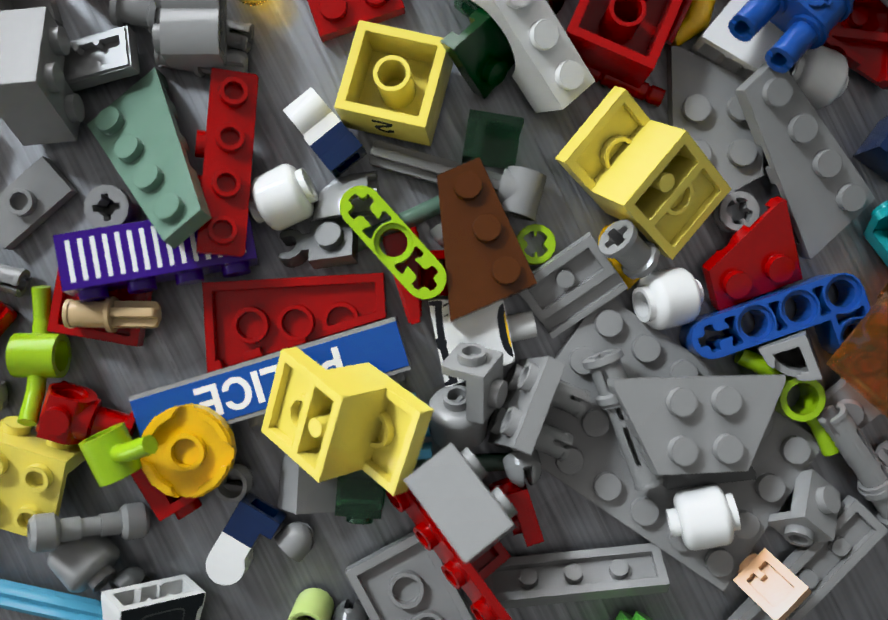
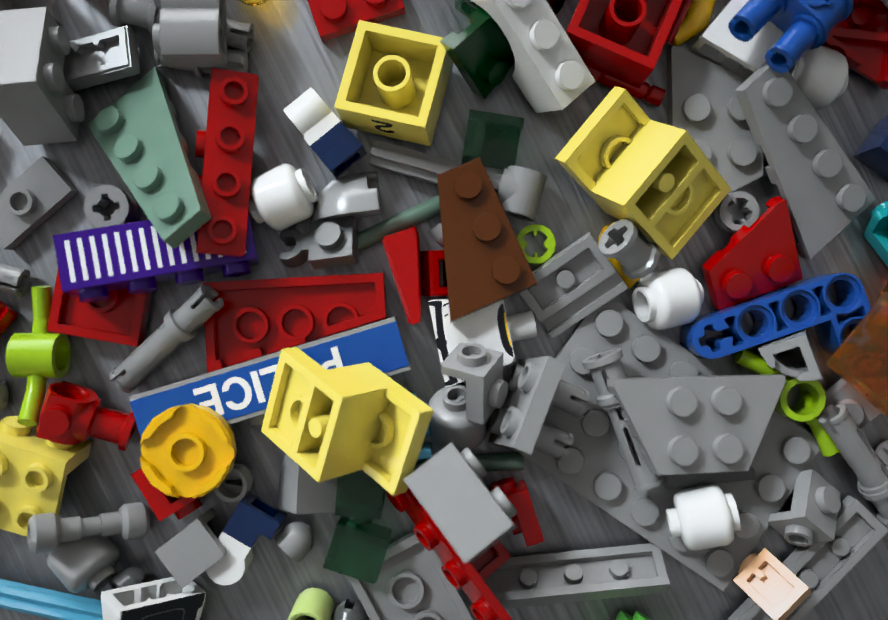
tan axle [62,296,162,332] -> none
lime piece [78,422,158,487] -> none
lime beam [340,185,447,299] -> none
light grey hinge [502,449,542,487] -> none
none -> light grey pin [109,285,224,393]
none -> light grey panel [155,508,226,589]
none -> clear green panel [323,513,392,584]

